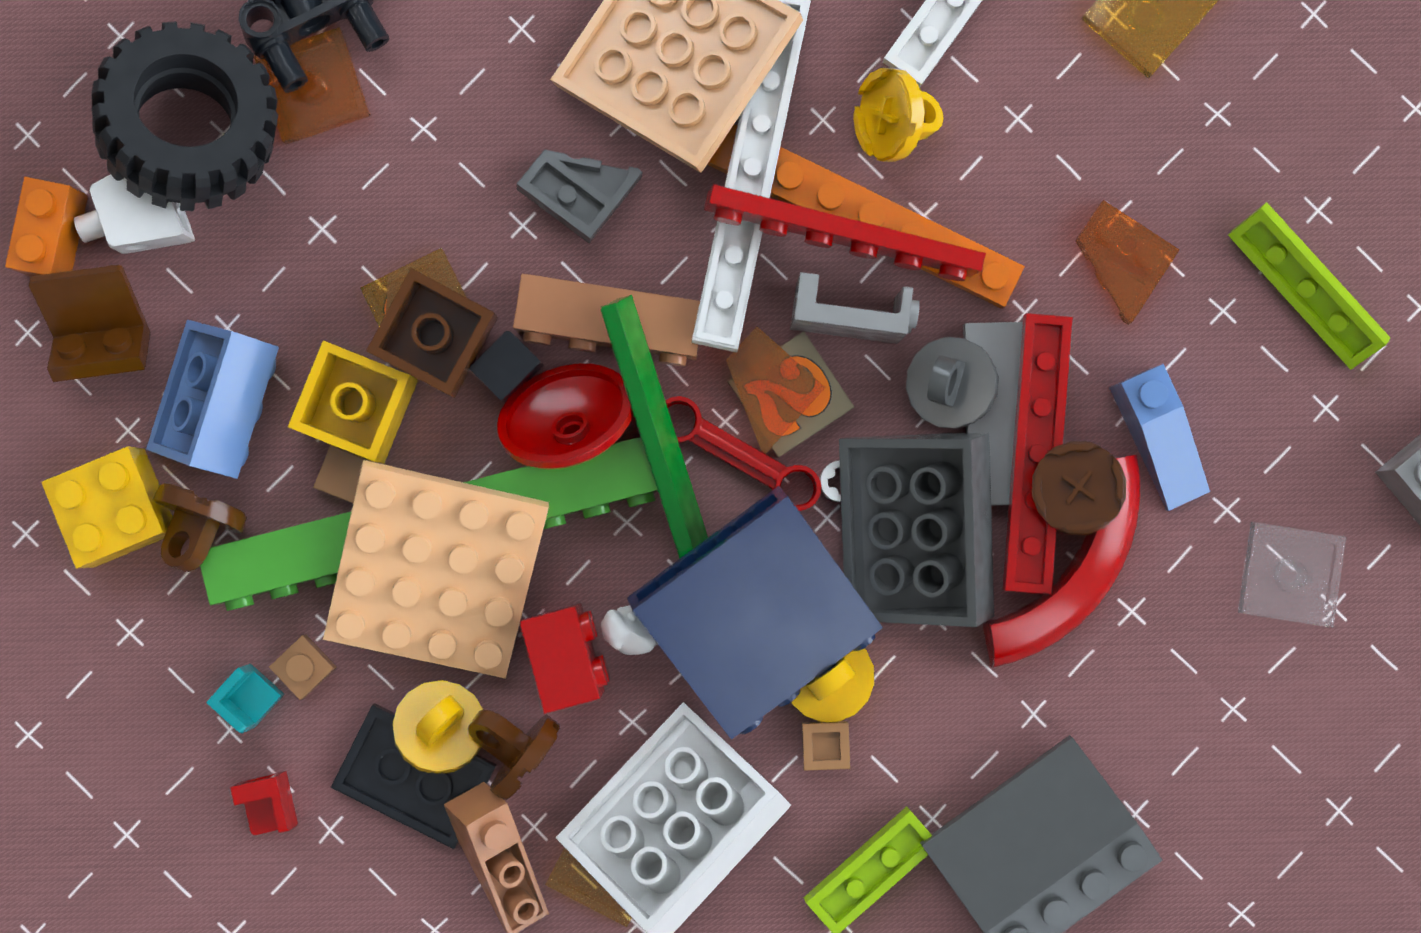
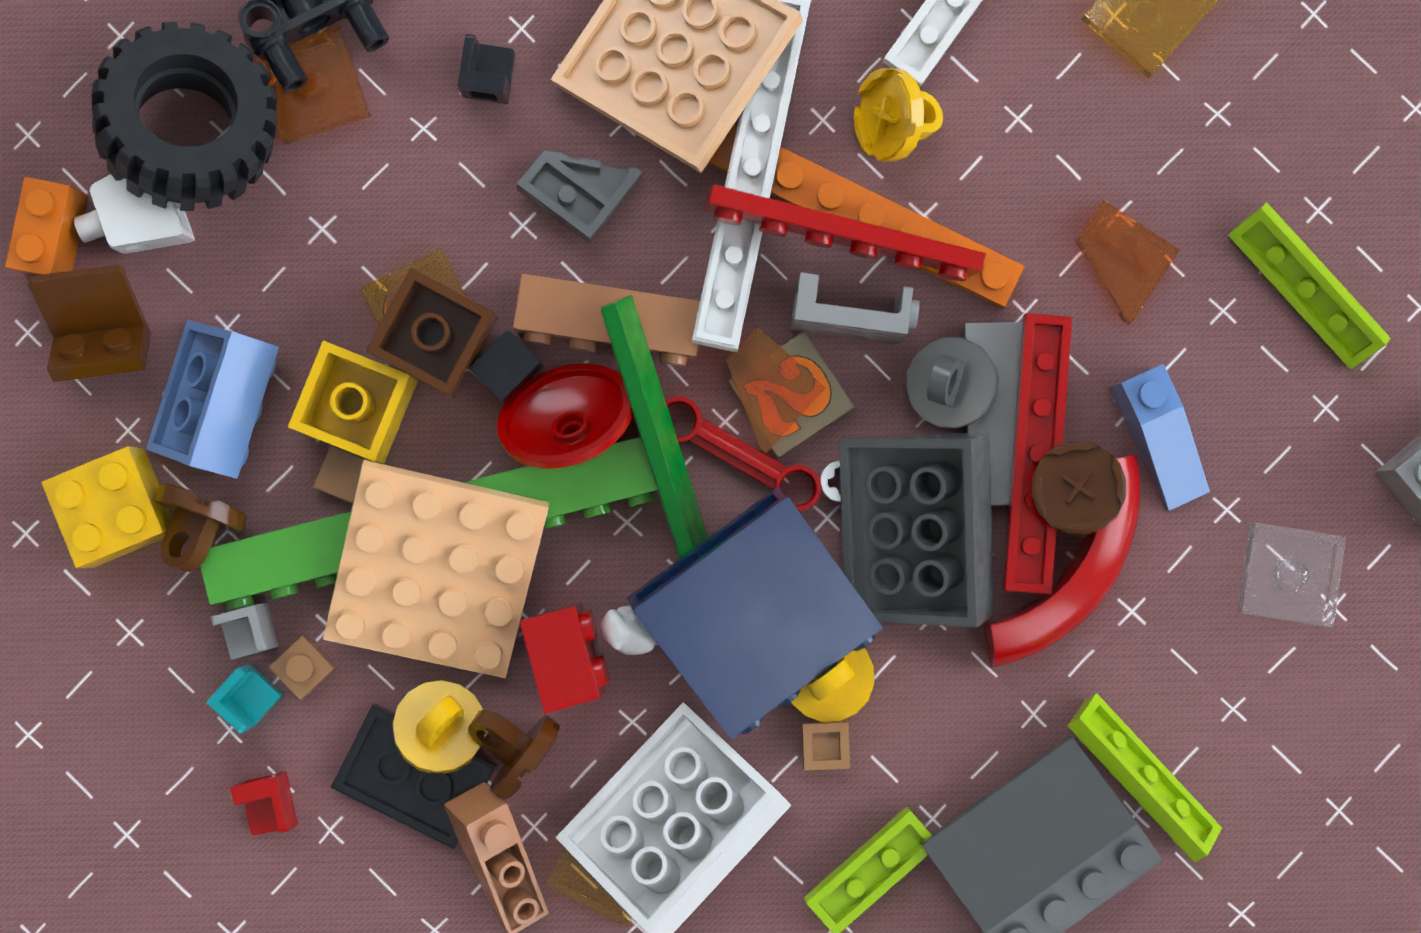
none -> light grey panel [210,603,280,660]
none -> black panel [457,34,515,104]
none -> lime plate [1067,693,1222,863]

